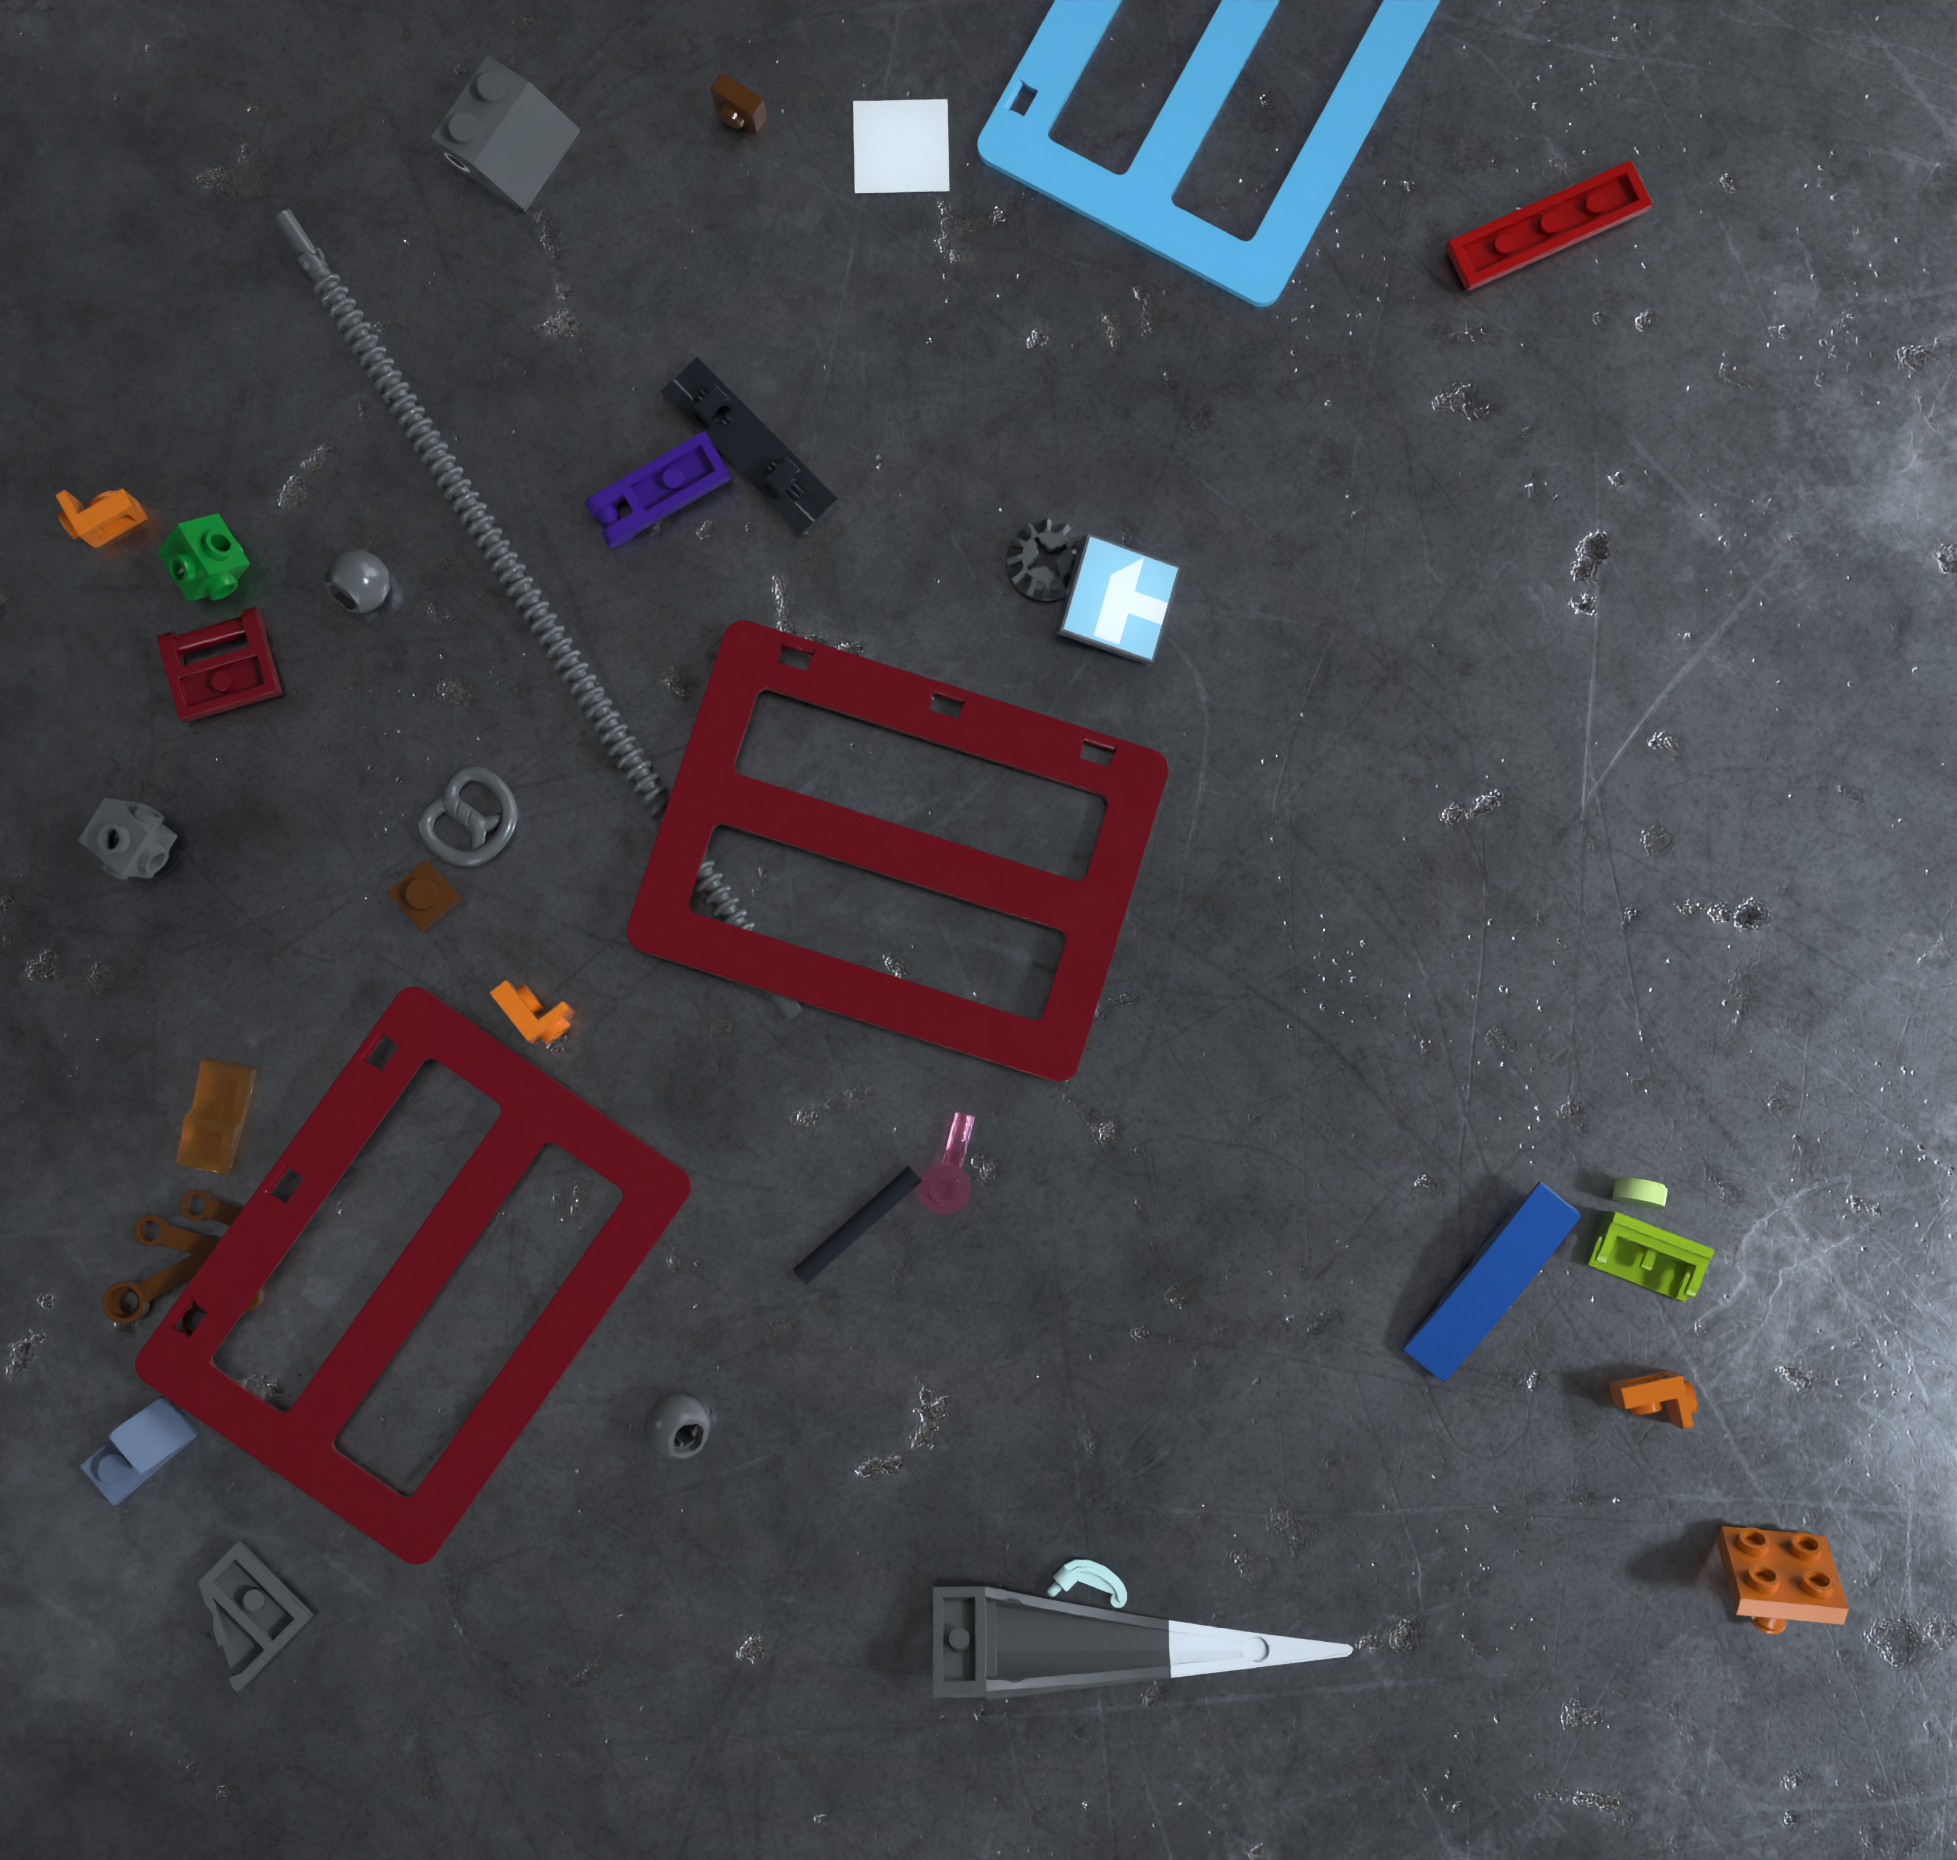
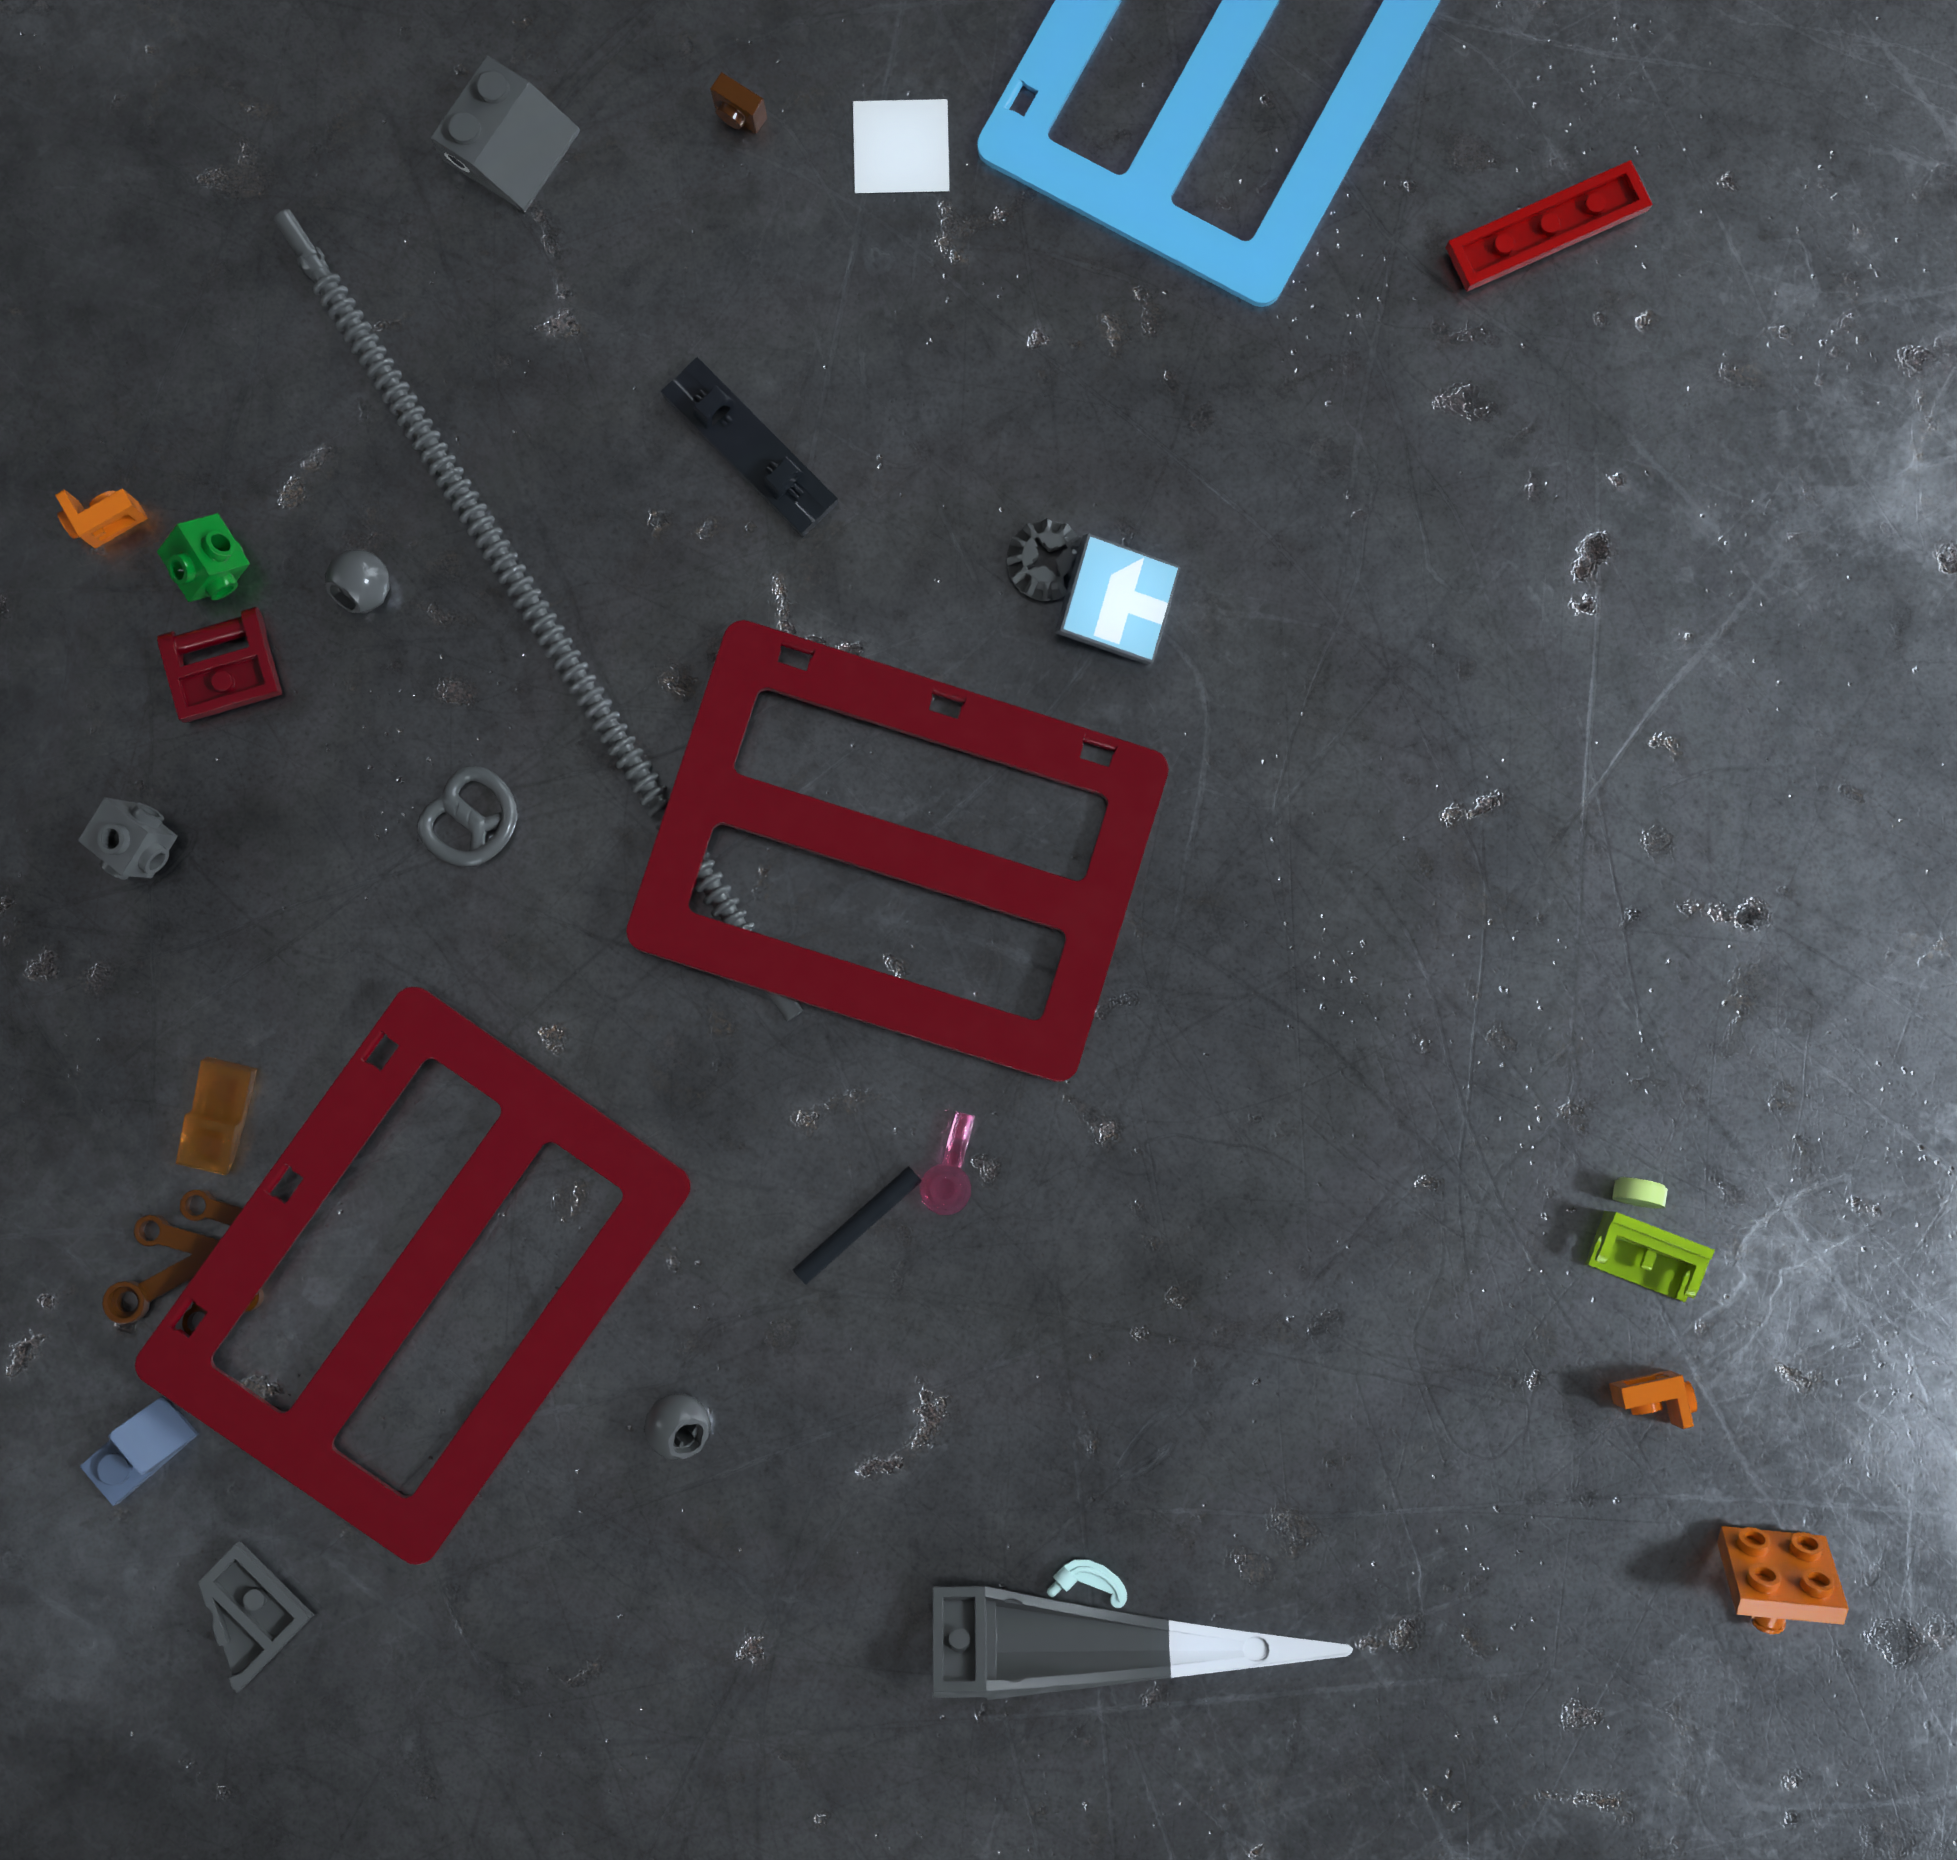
reddish brown plate [387,859,463,932] -> none
orange bracket [490,980,575,1045] -> none
dark purple plate [585,431,733,549] -> none
blue slope [1403,1181,1581,1383] -> none

